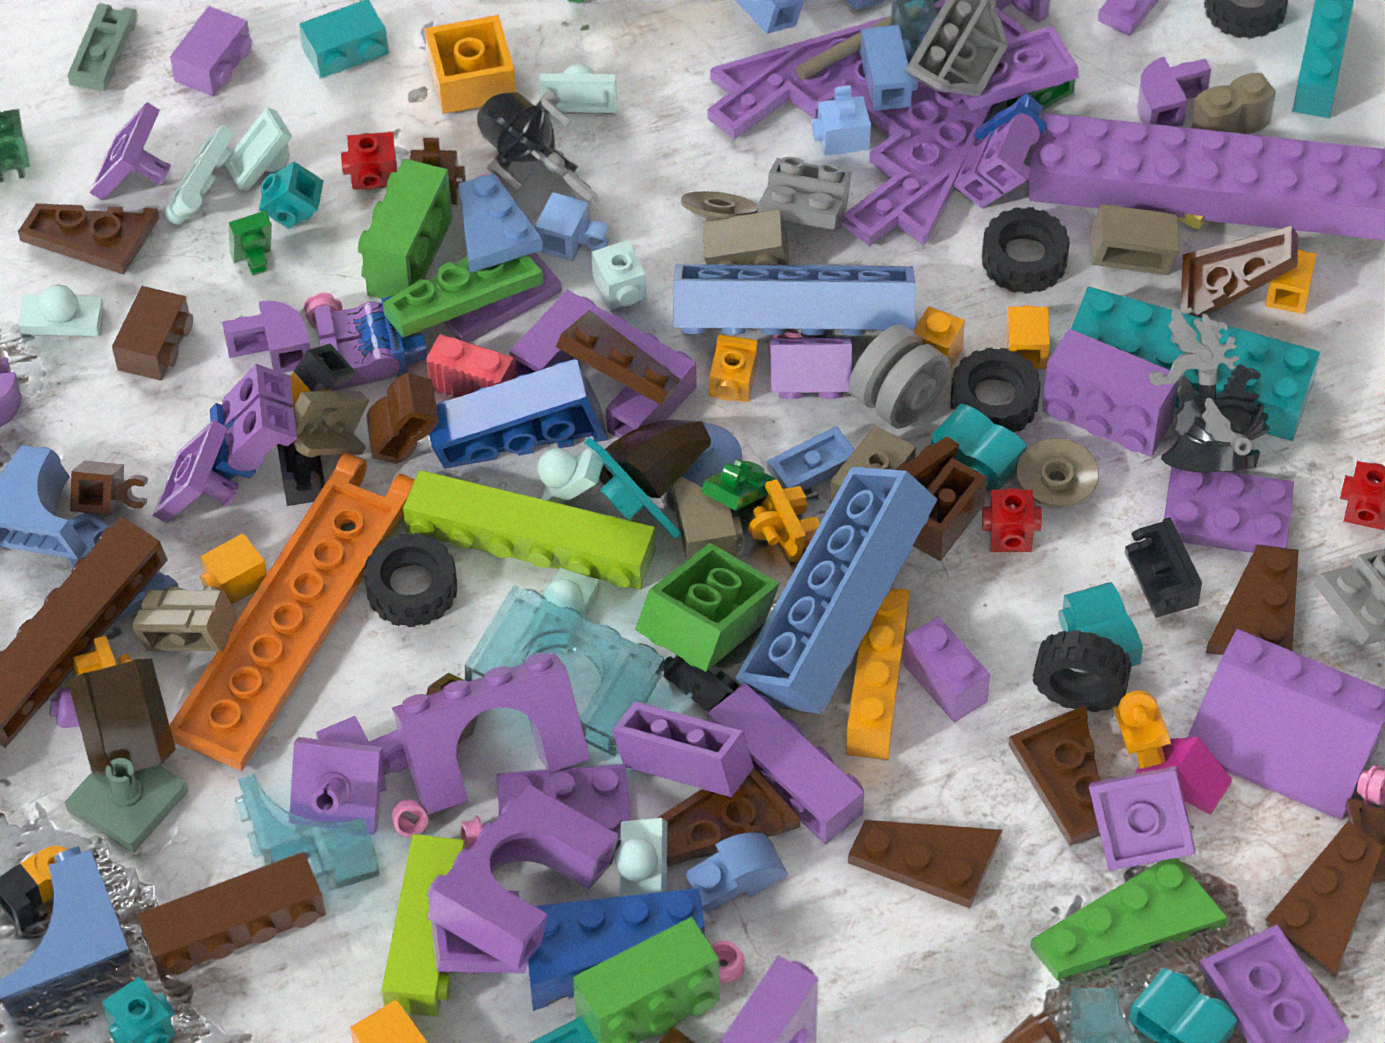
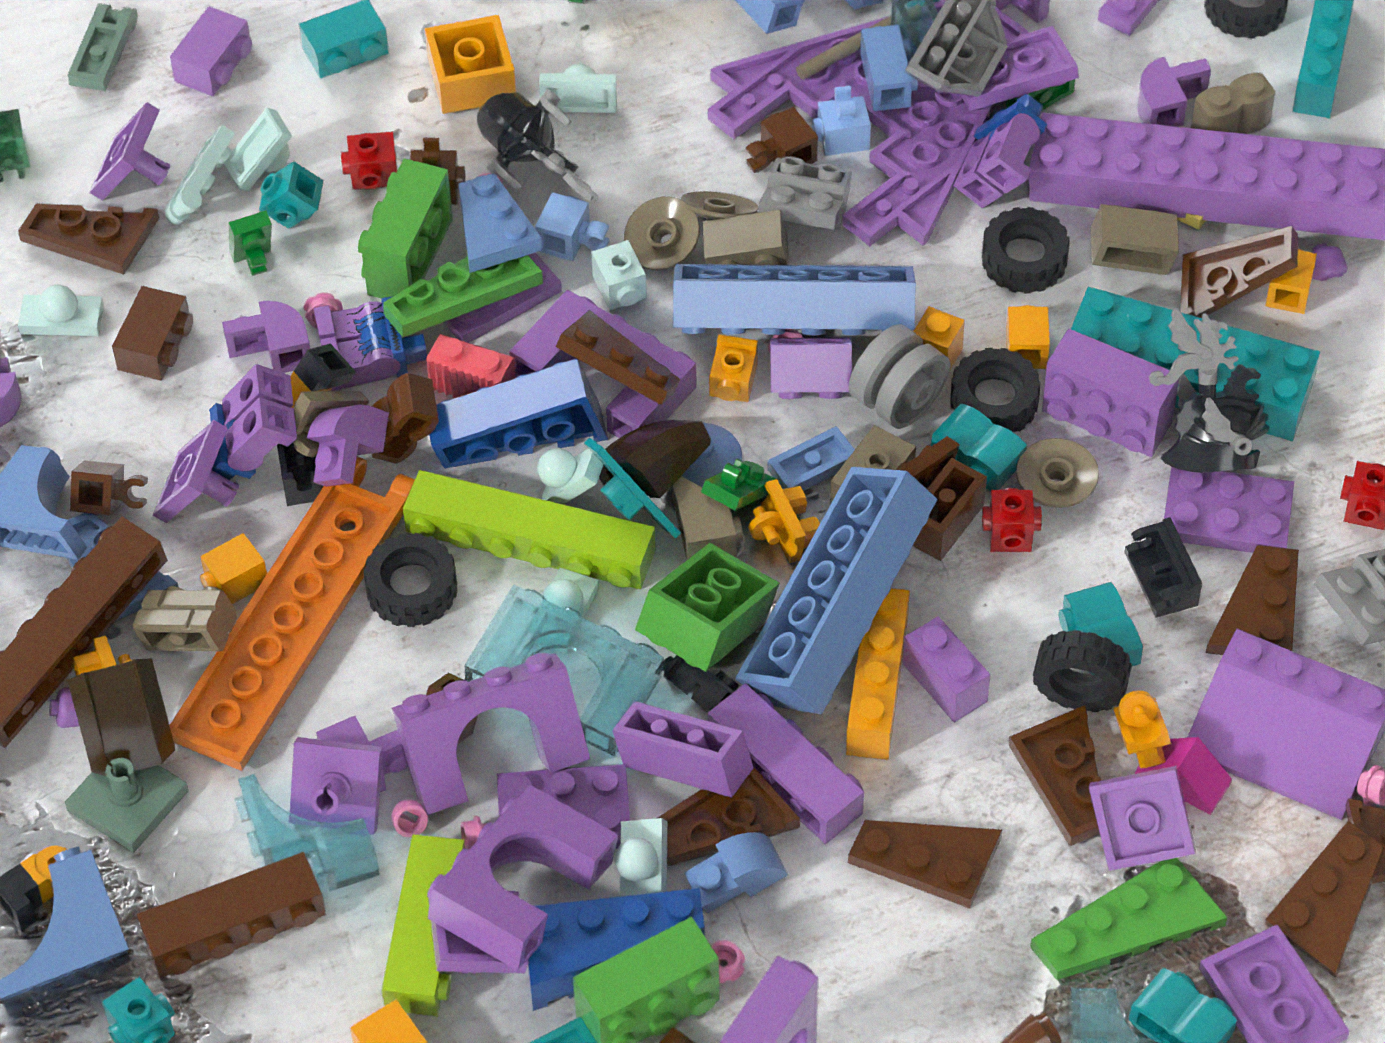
none -> medium lavender brick [307,404,389,486]
none -> dark tan dish [624,196,700,271]
none -> reddish brown brick [746,106,818,173]
none -> medium lavender piece [1312,243,1348,281]

